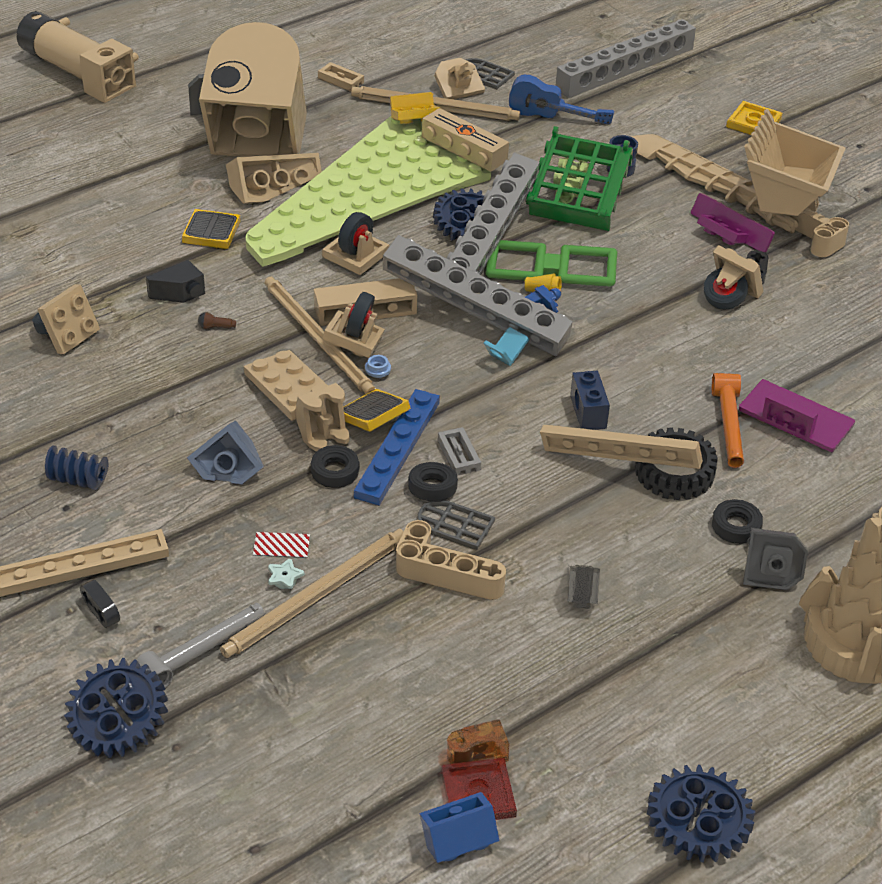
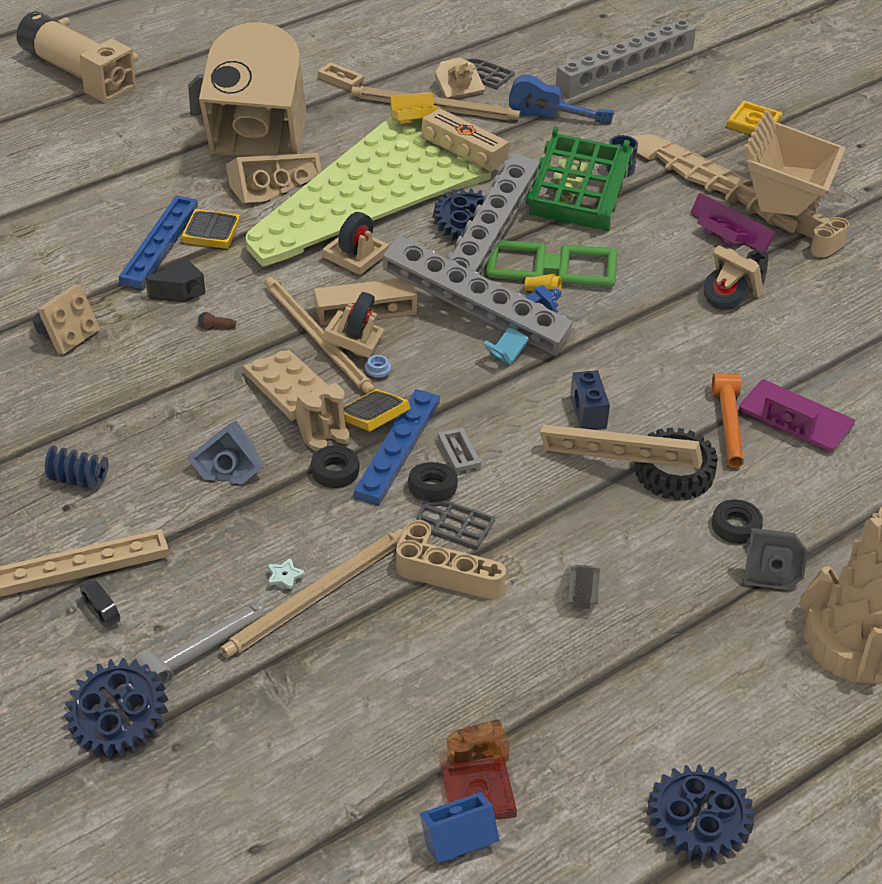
sticker [253,532,310,557] -> none
none -> blue plate [119,195,198,289]

